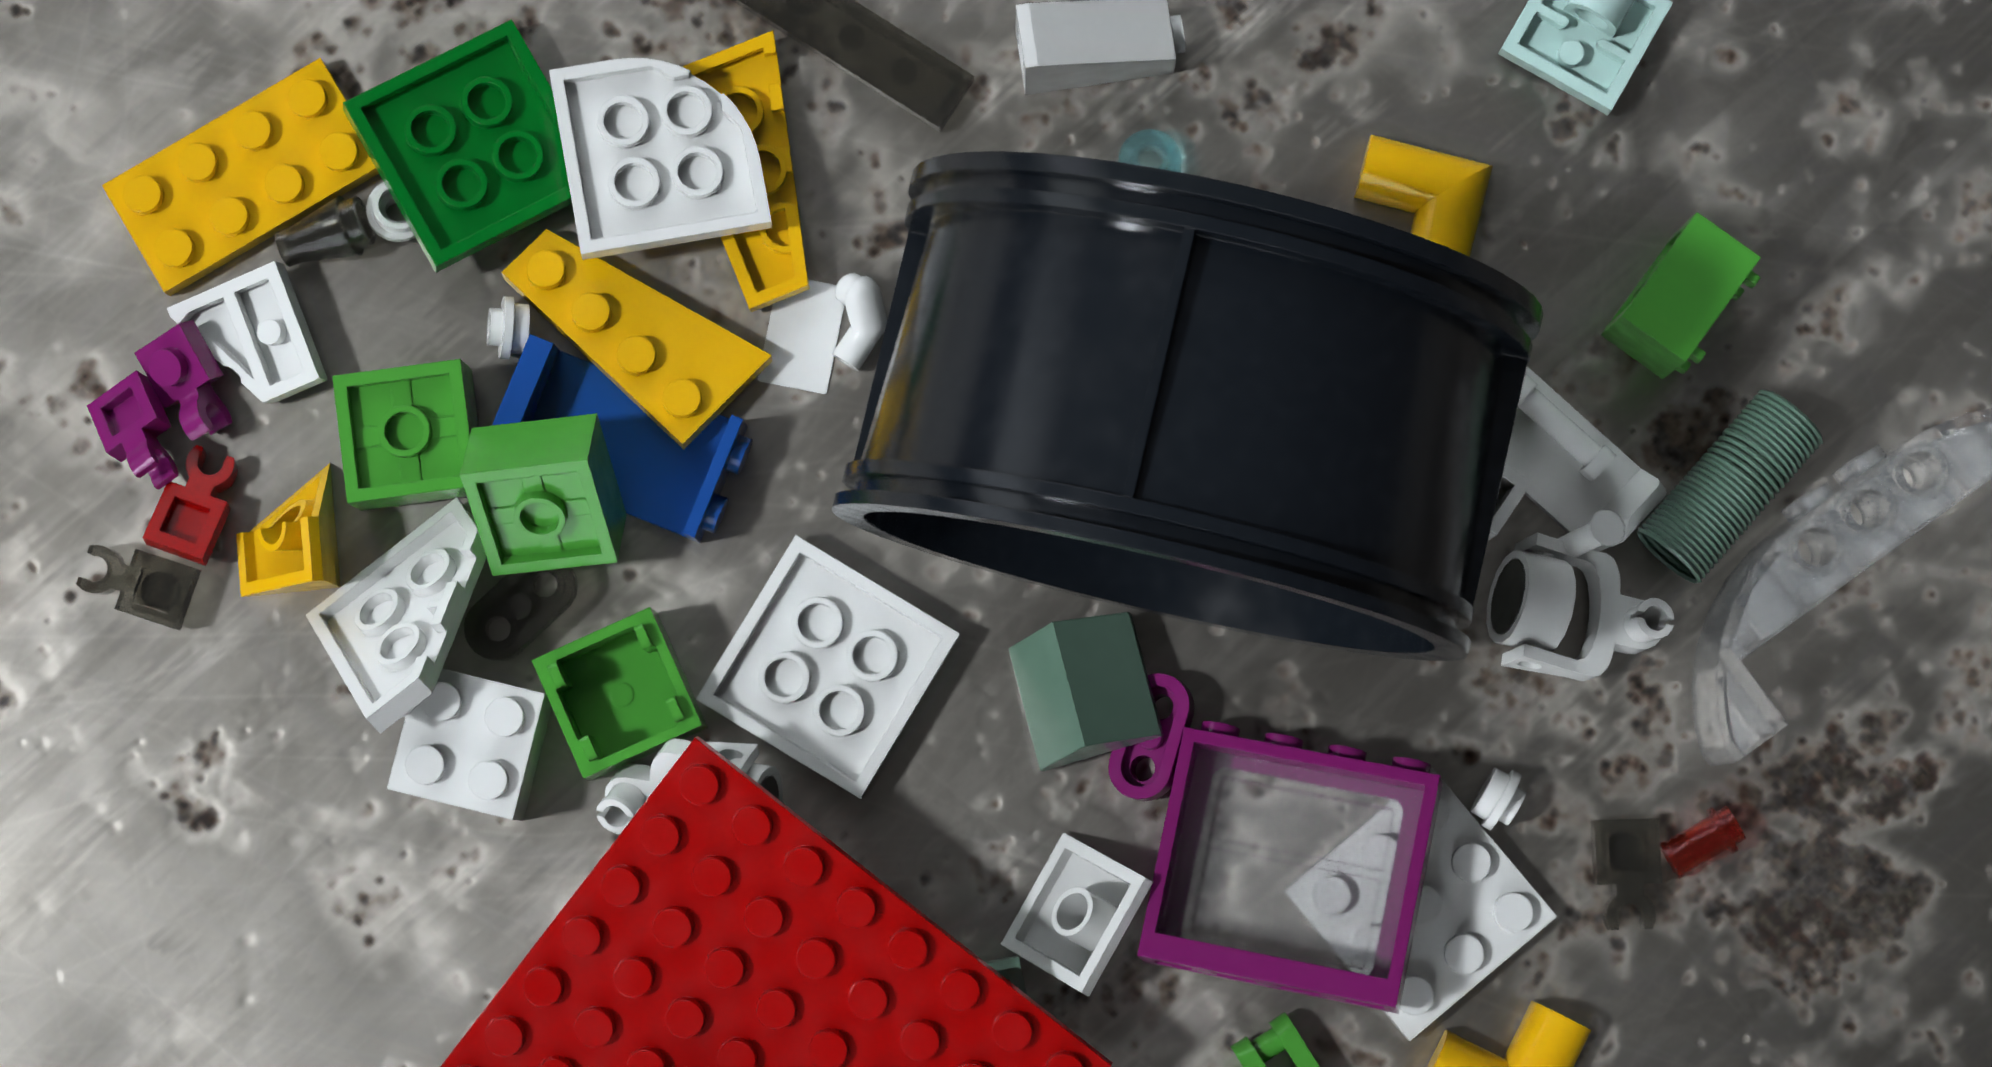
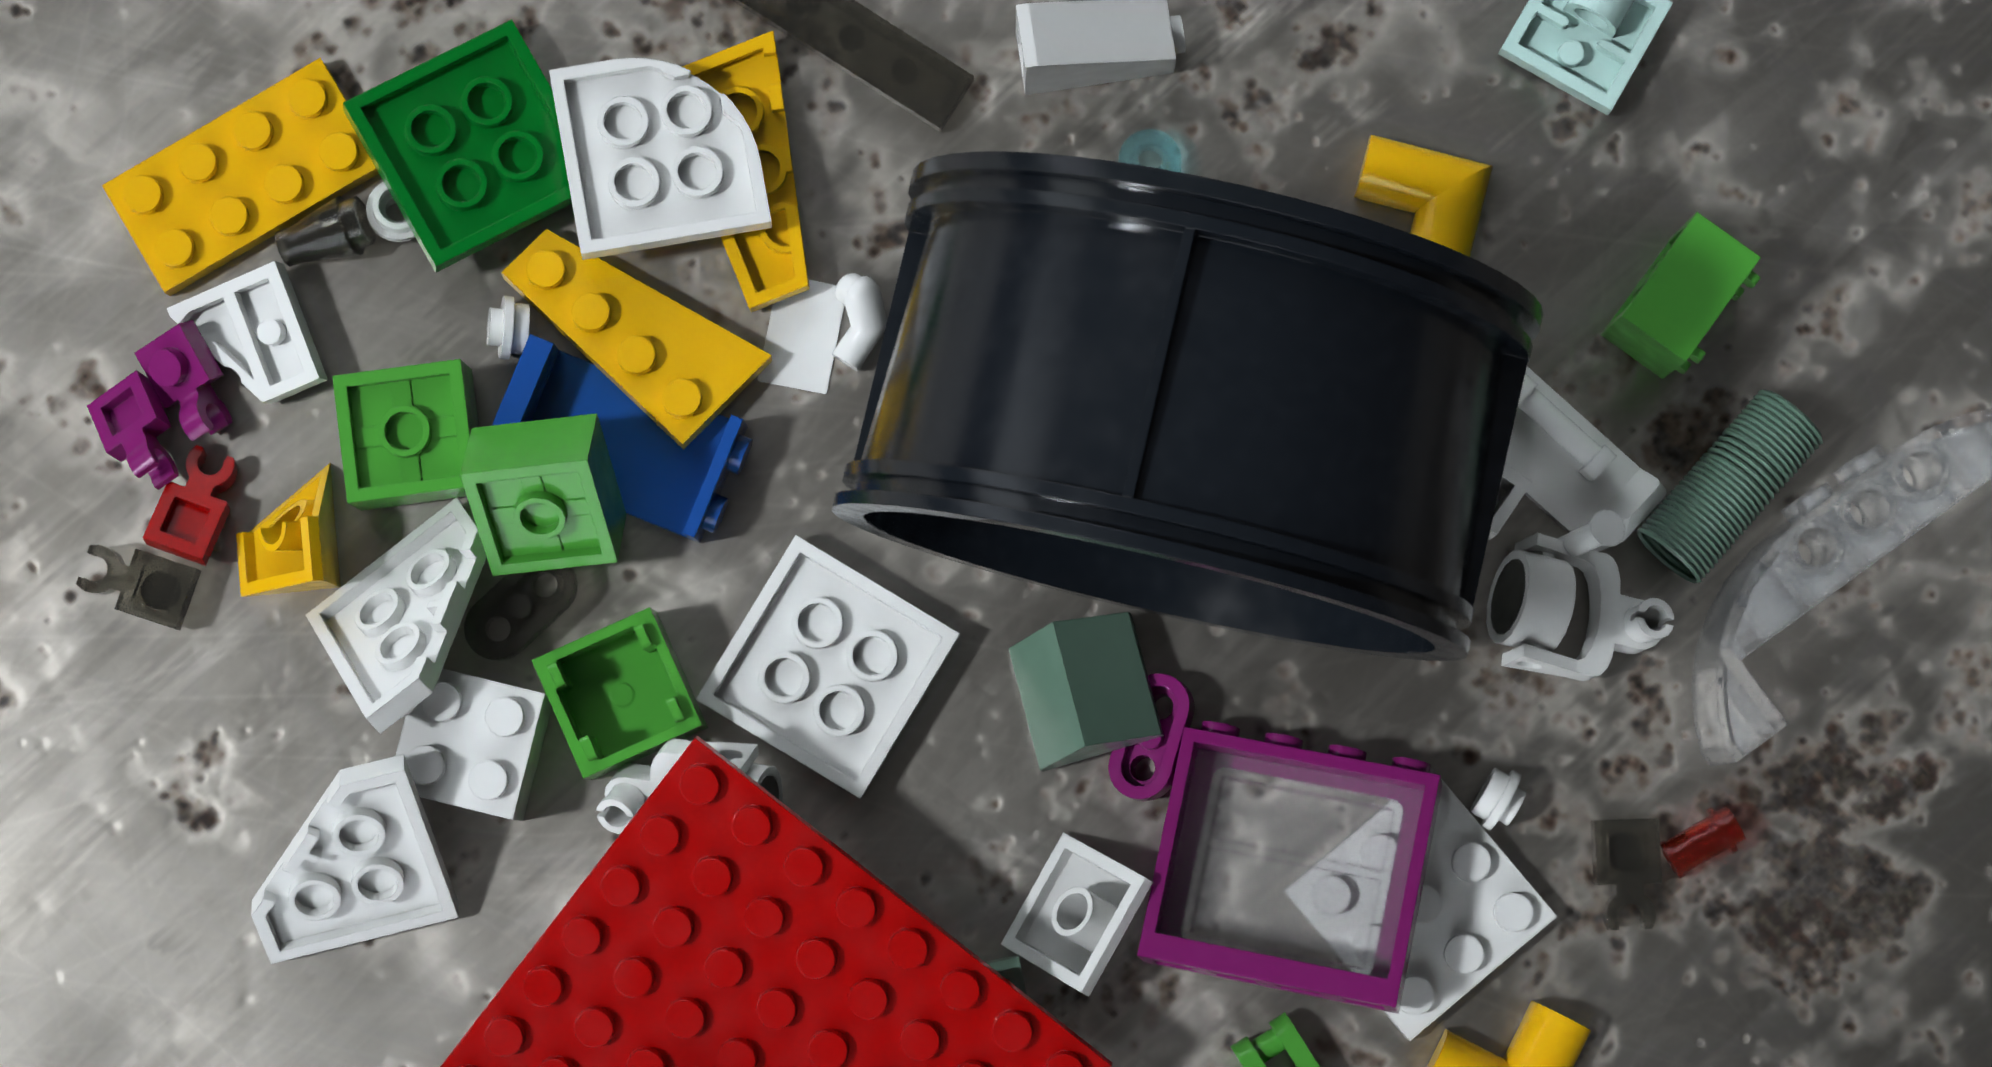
none -> white plate [251,754,459,964]

